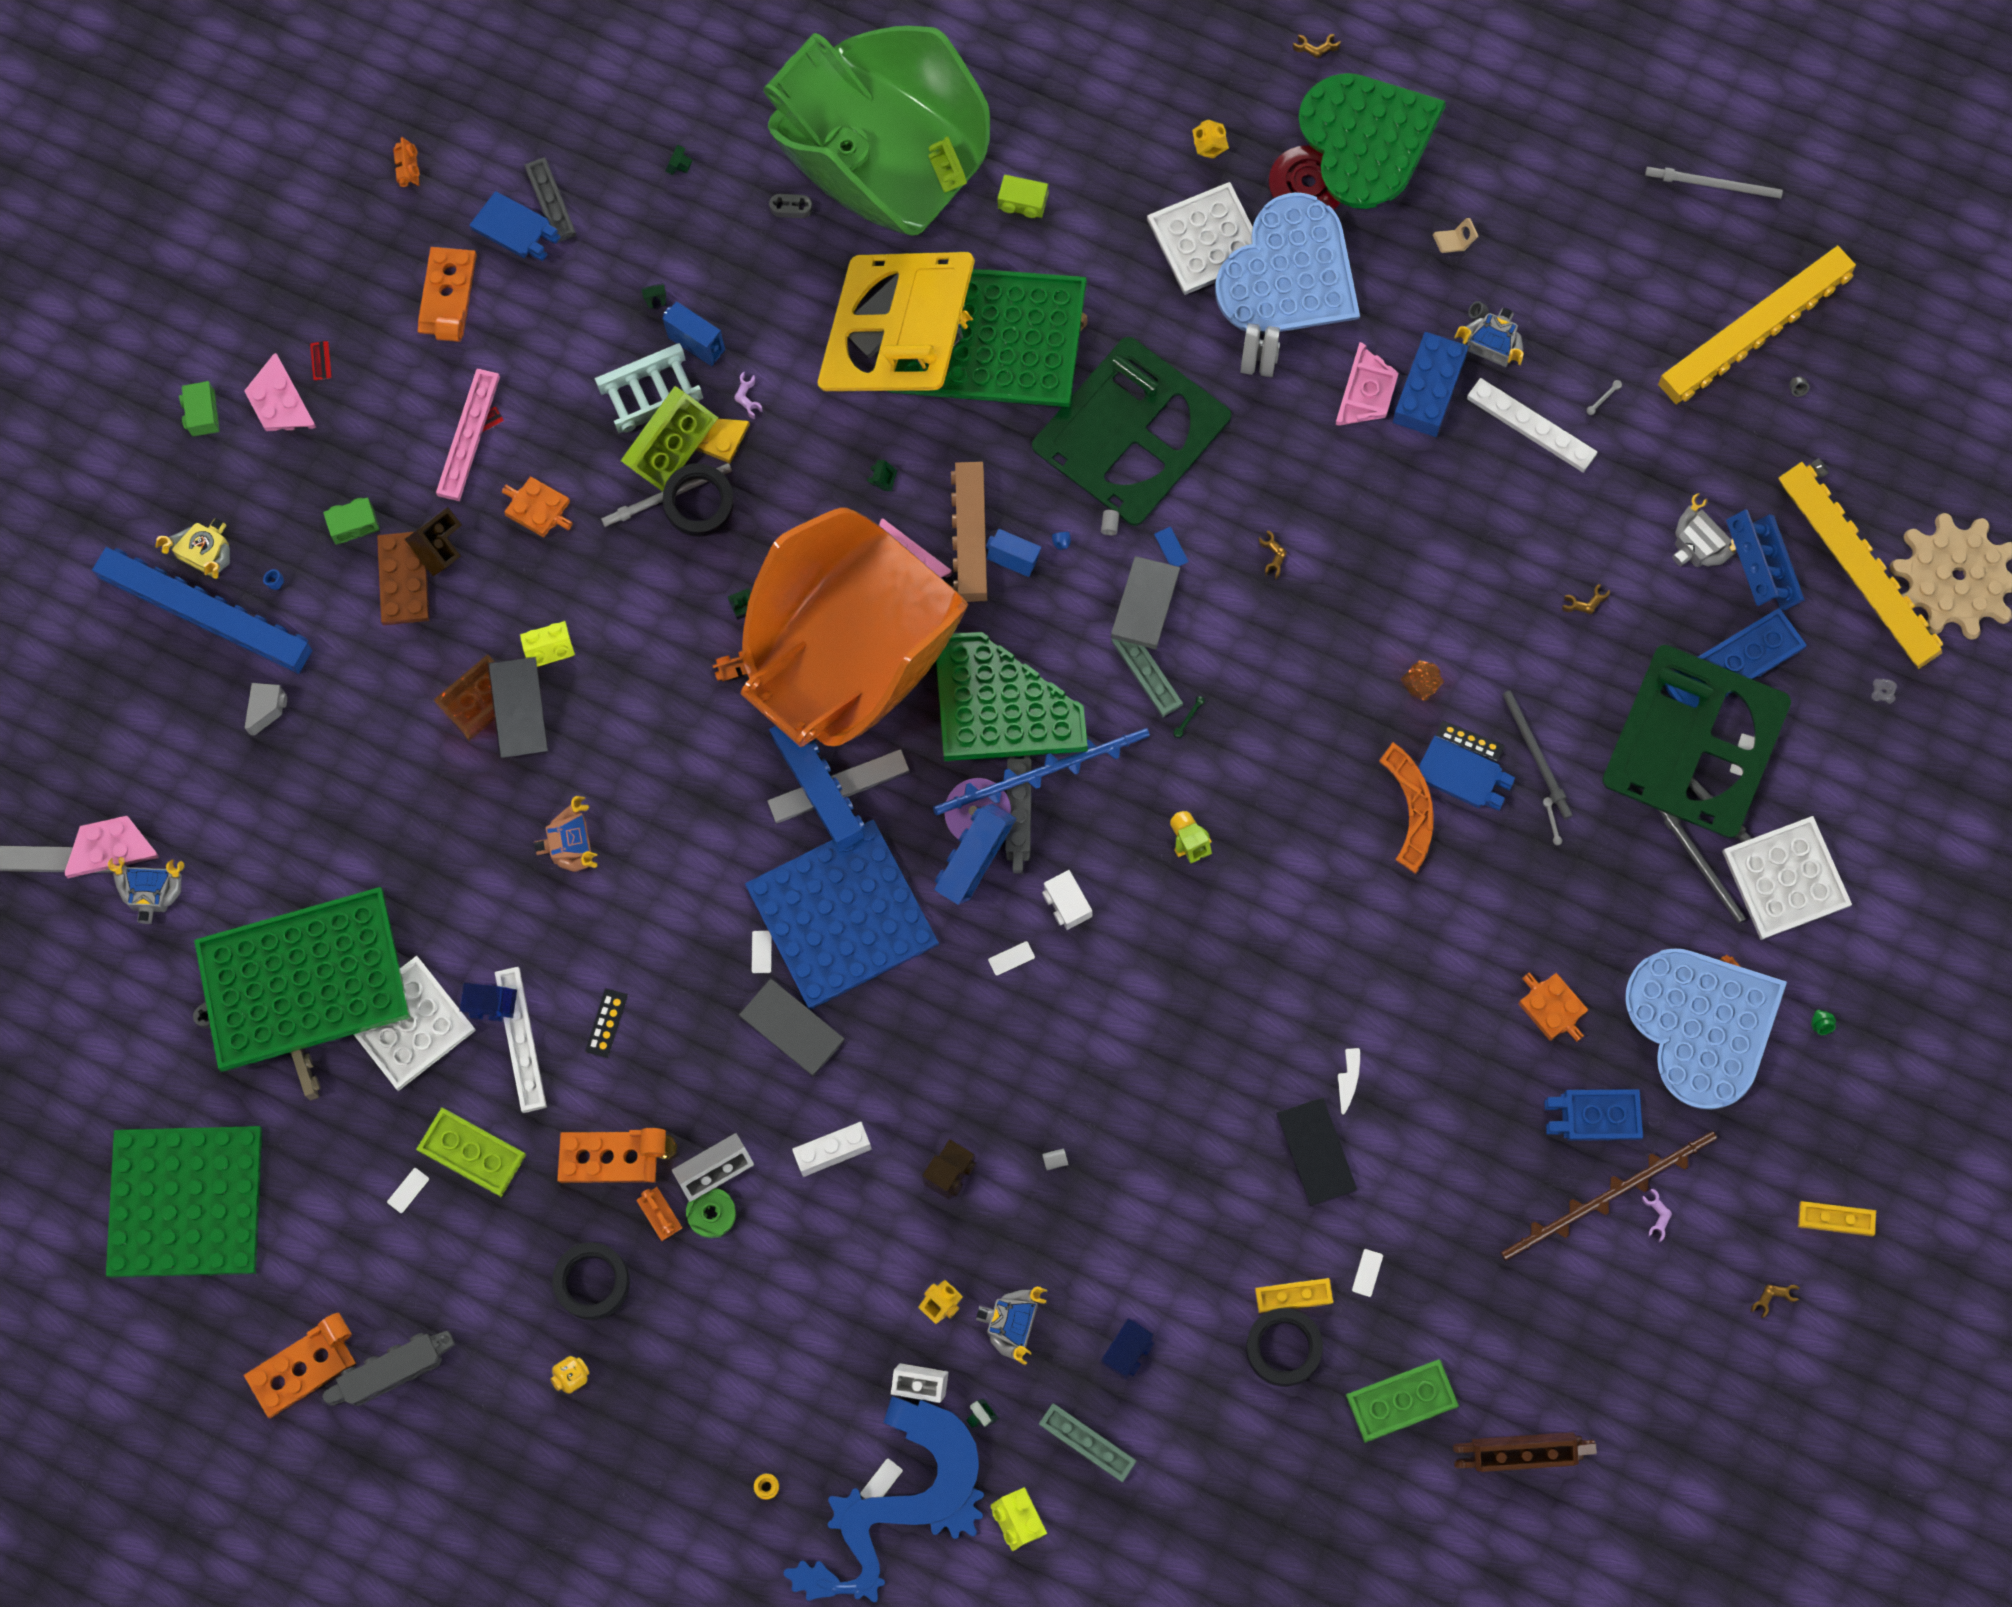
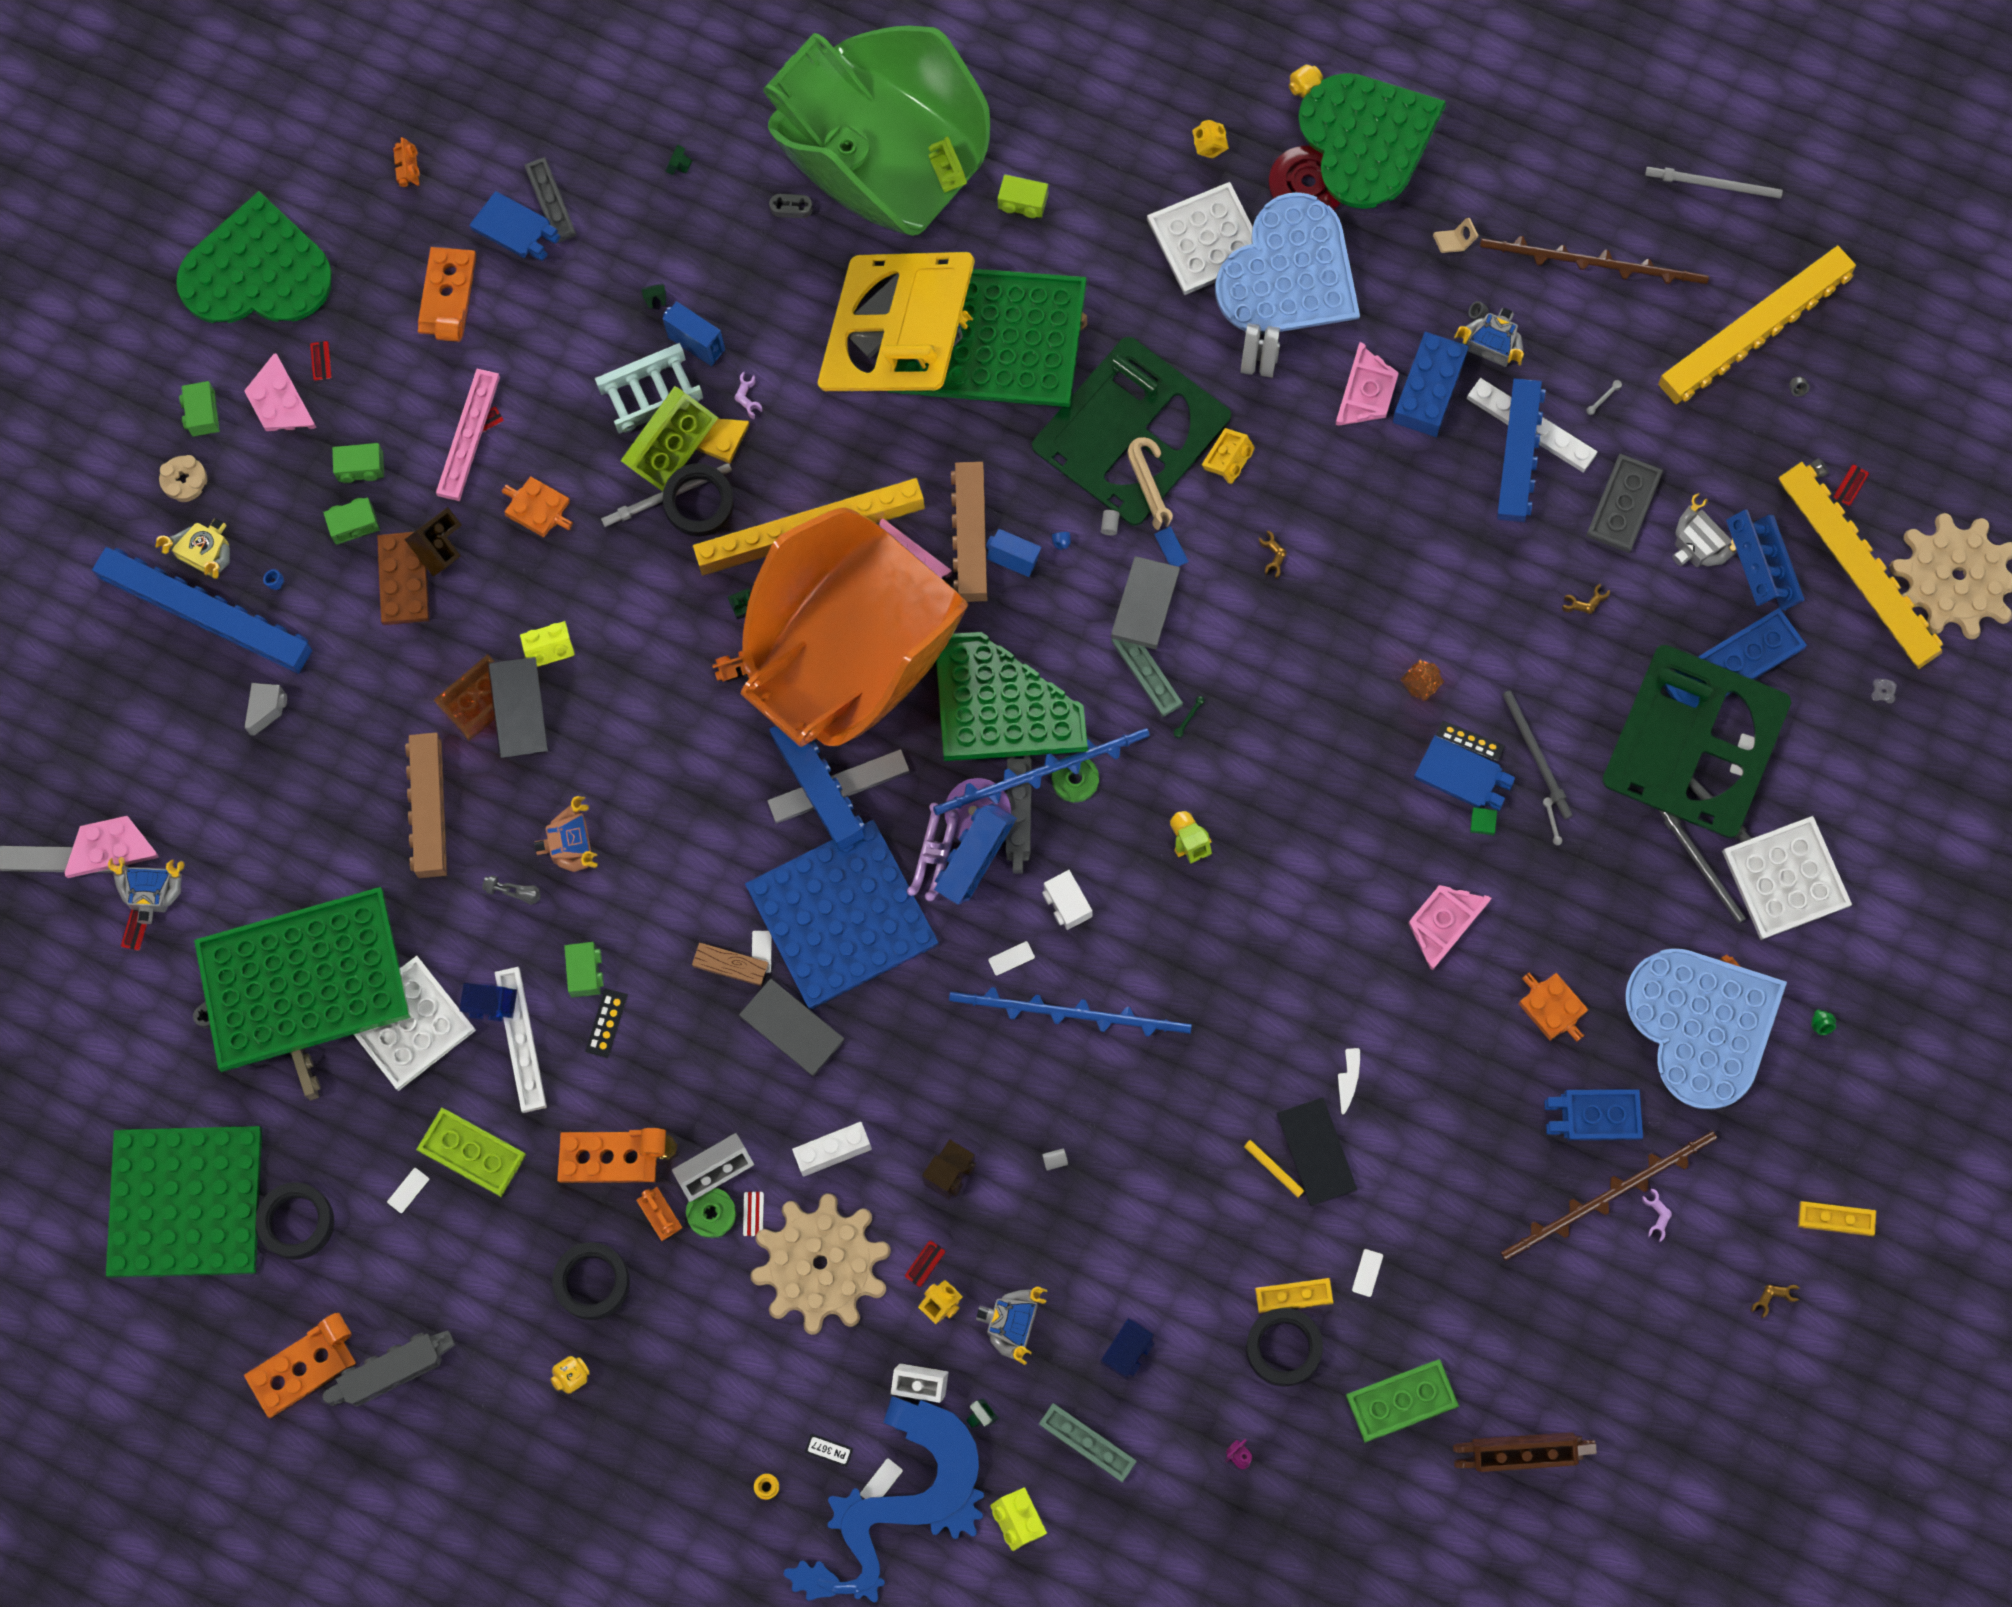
dark green tile [867,460,897,491] -> none
pearl gold arm [1293,34,1341,58] -> none
orange tile [1379,742,1434,874] -> none
none -> sticker [121,909,147,950]
none -> tan plate [159,455,207,502]
none -> green plate [177,191,332,323]
none -> black tyre [256,1182,334,1260]
none -> bright green brick [332,443,384,483]
none -> medium nougat brick [405,733,447,878]
none -> dark grey piece [482,875,541,905]
none -> bright green brick [564,942,604,998]
none -> medium nougat tile [692,943,769,987]
none -> yellow brick [693,478,925,576]
none -> sticker [743,1192,764,1236]
none -> tan plate [751,1193,891,1335]
none -> sticker [805,1434,853,1467]
none -> sticker [905,1241,945,1287]
none -> lavender piece [907,803,959,901]
none -> blue plant [949,987,1192,1036]
none -> bright green tile [1052,756,1099,803]
none -> tan piece [1127,437,1173,530]
none -> yellow bracket [1202,428,1255,484]
none -> magenta hinge [1225,1439,1252,1469]
none -> yellow bar [1244,1140,1304,1198]
none -> yellow head [1289,64,1323,98]
none -> bright pink wing [1408,885,1492,970]
none -> green tile [1470,807,1497,836]
none -> reddish brown plant [1480,236,1709,284]
none -> blue brick [1497,378,1546,522]
none -> dark grey tile [1586,453,1663,553]
none -> sticker [1834,465,1869,506]

